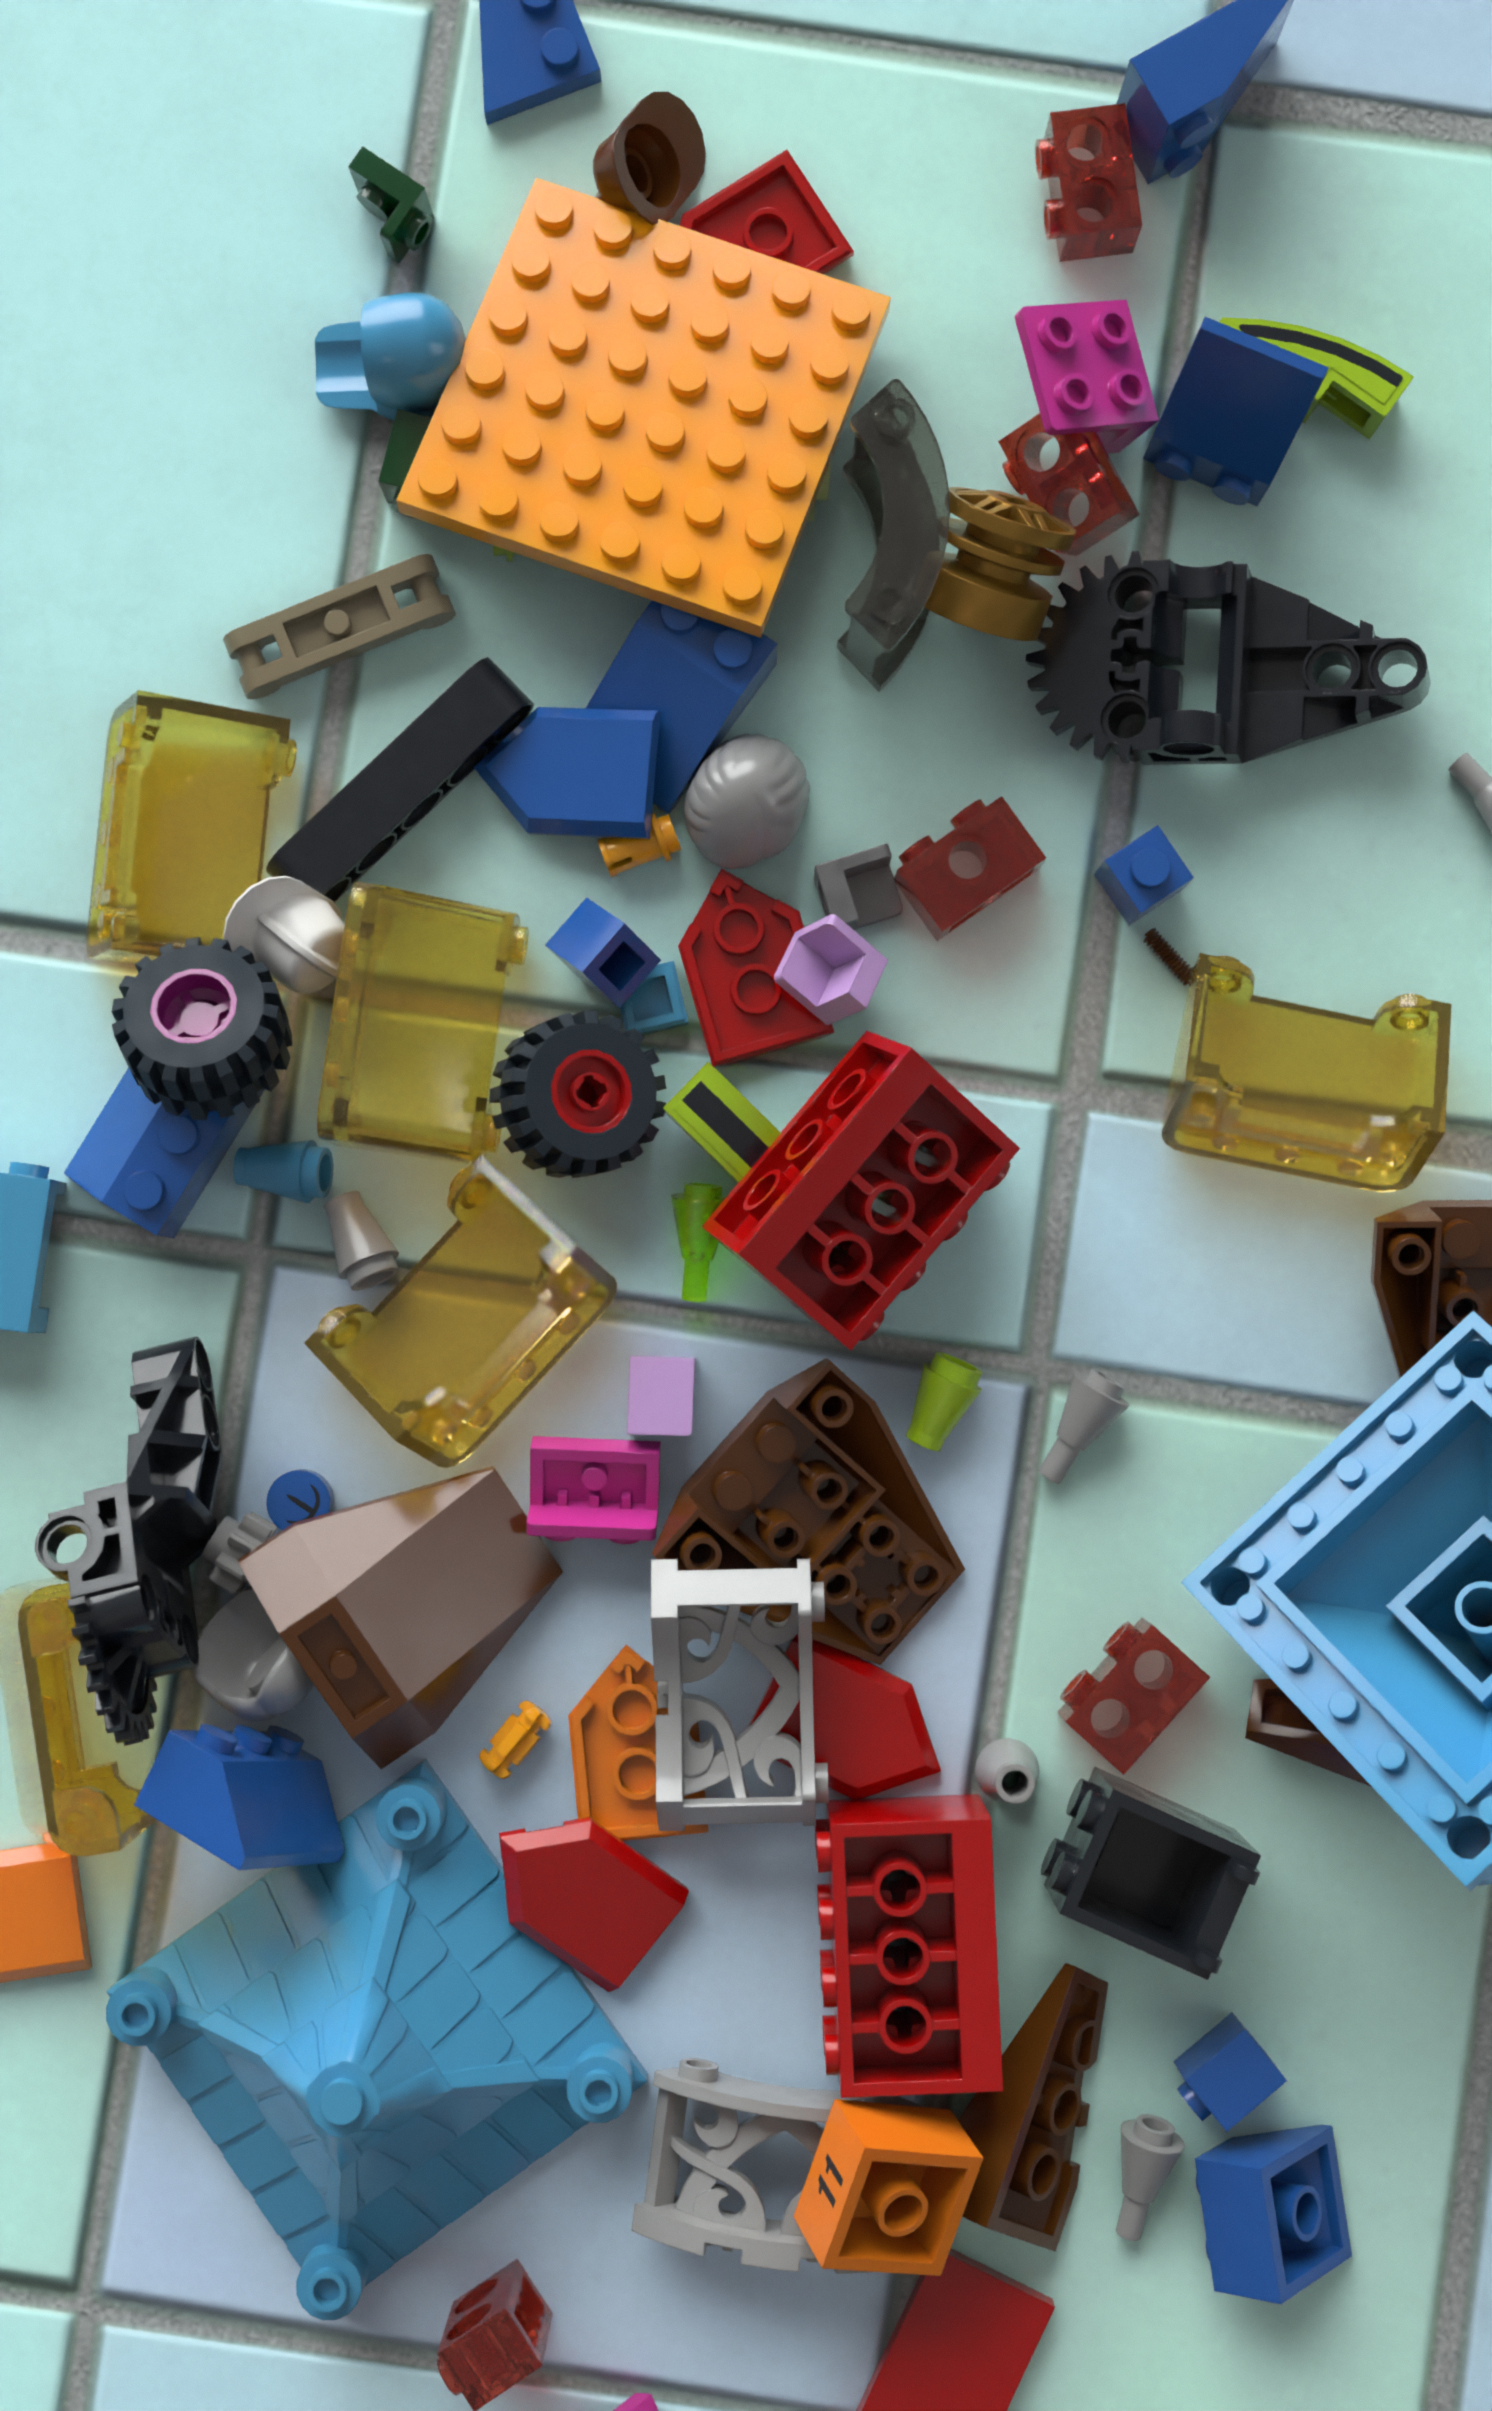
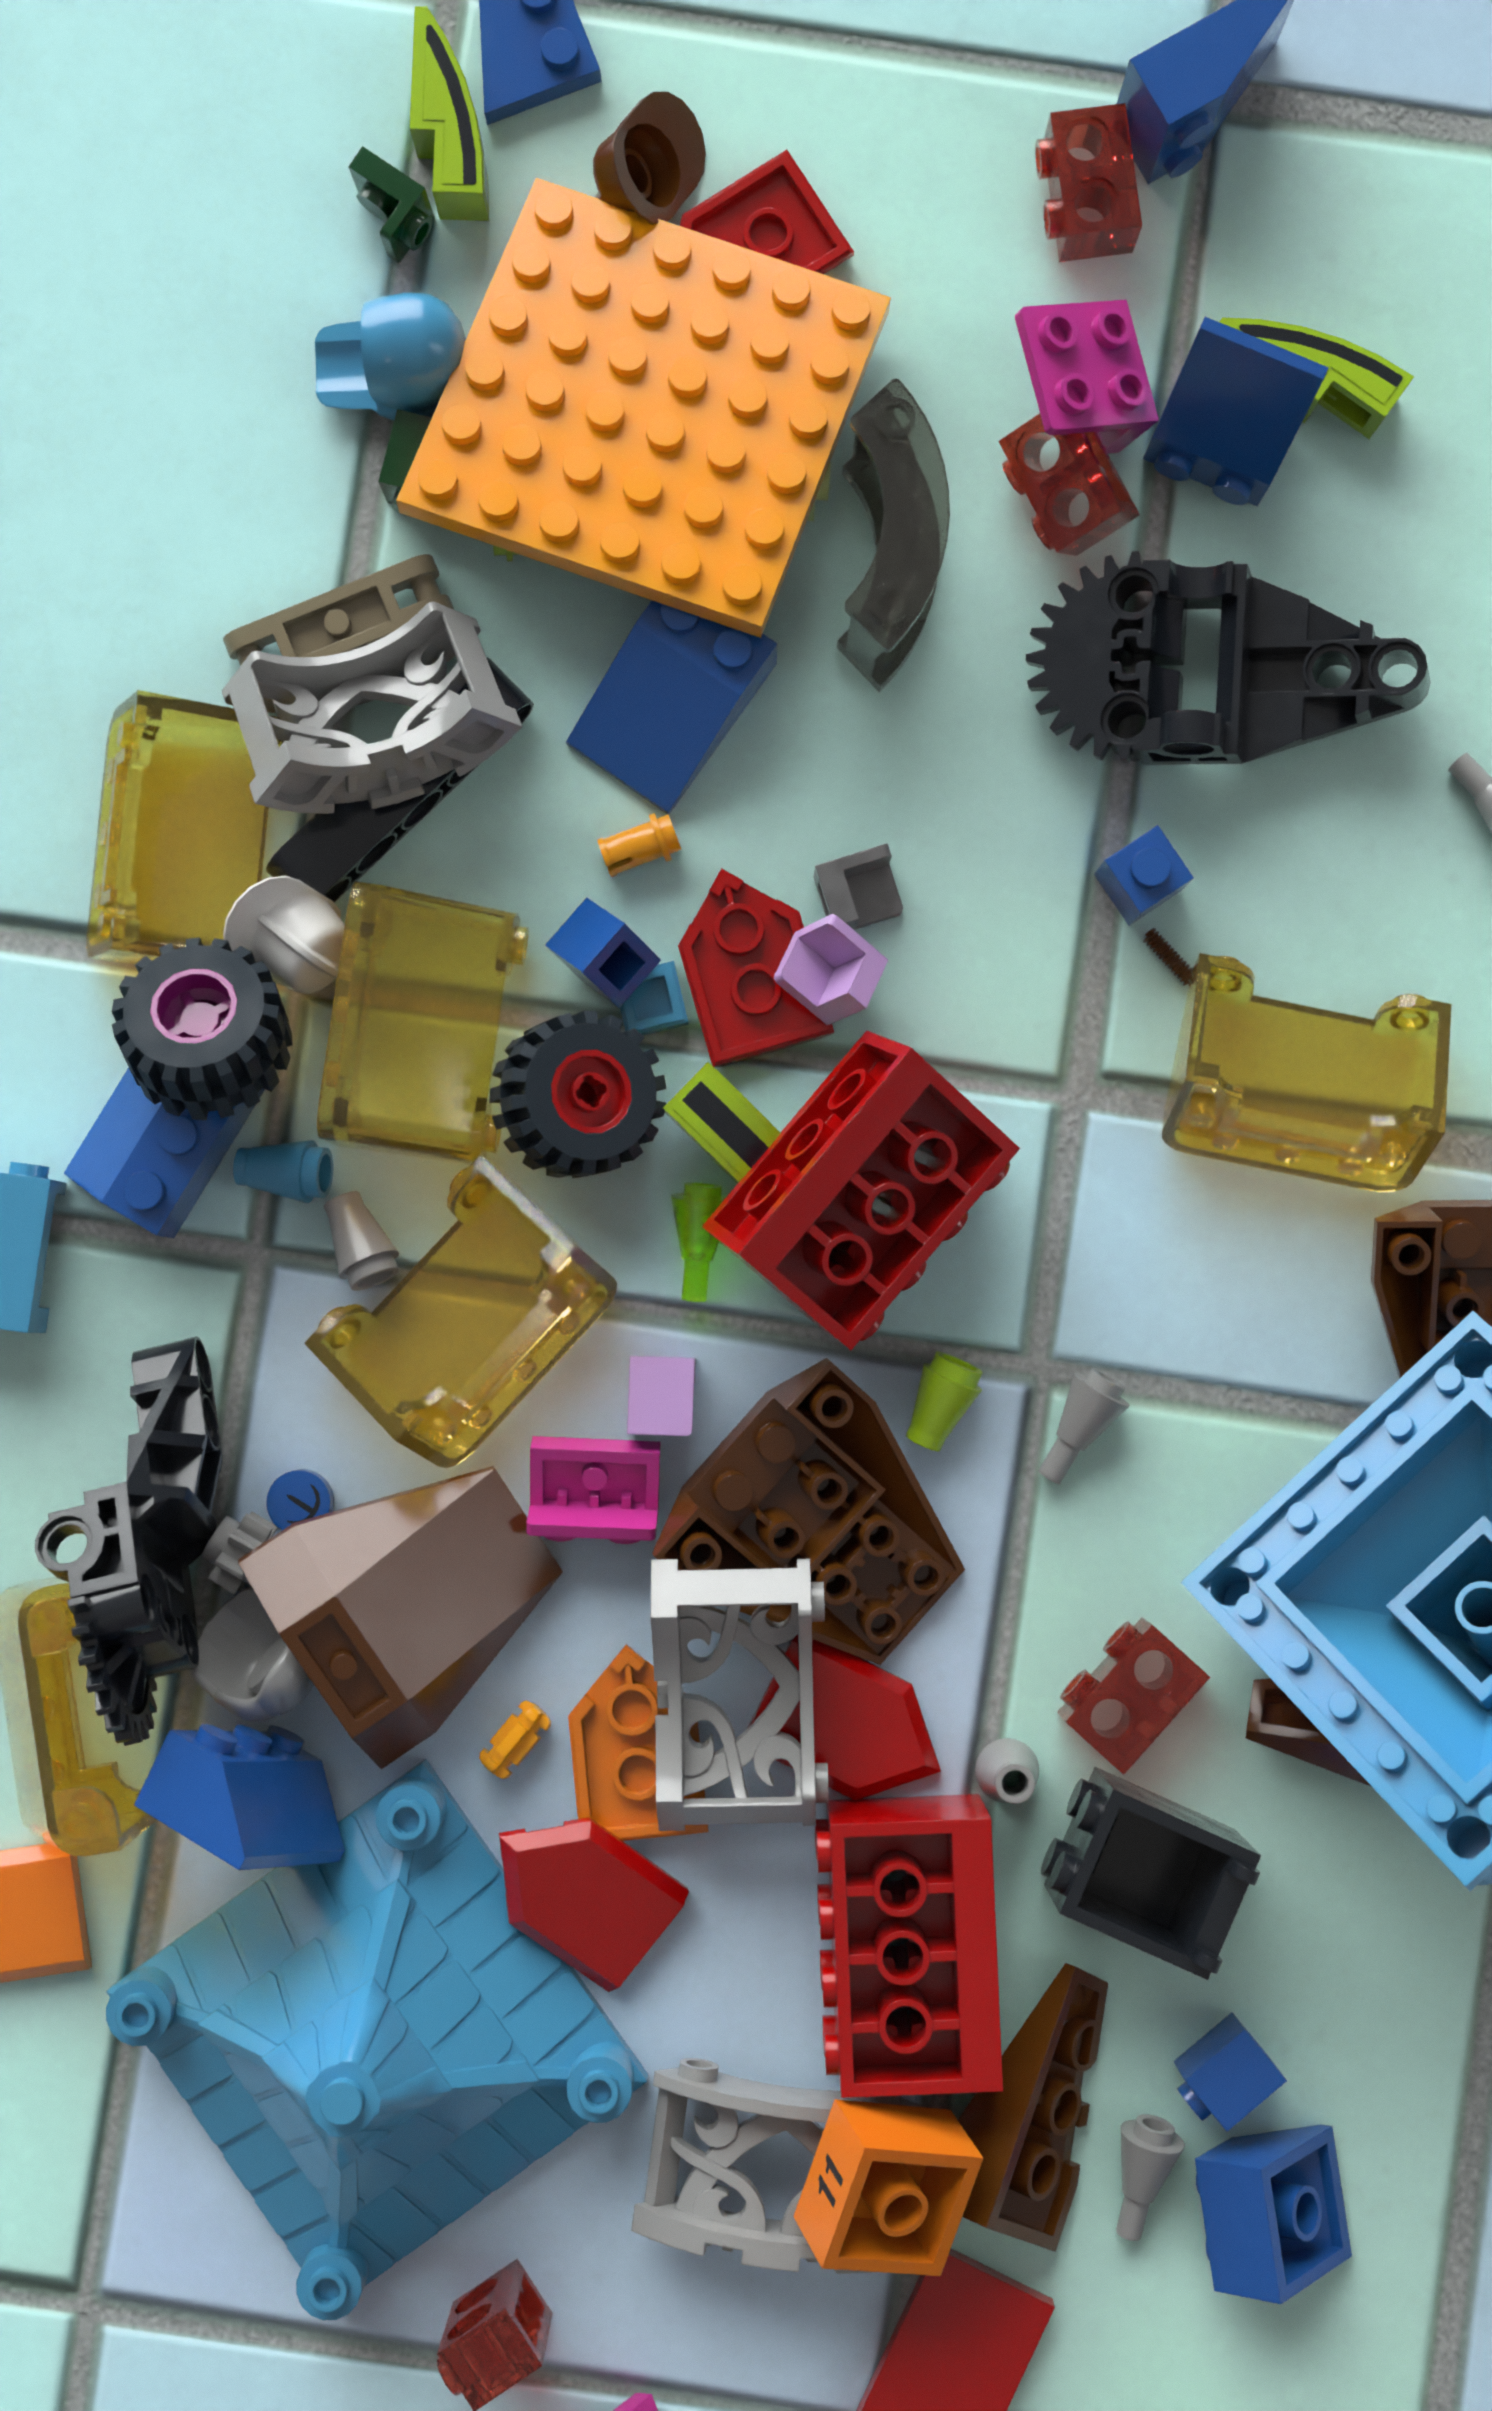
blue tile [474,707,661,839] -> none
light grey piece [684,734,810,869] -> none
clear red brick [894,796,1046,942] -> none
pearl gold wheel [912,487,1076,641] -> none
none -> light grey fence [222,602,522,814]
none -> lime slope [410,6,489,221]

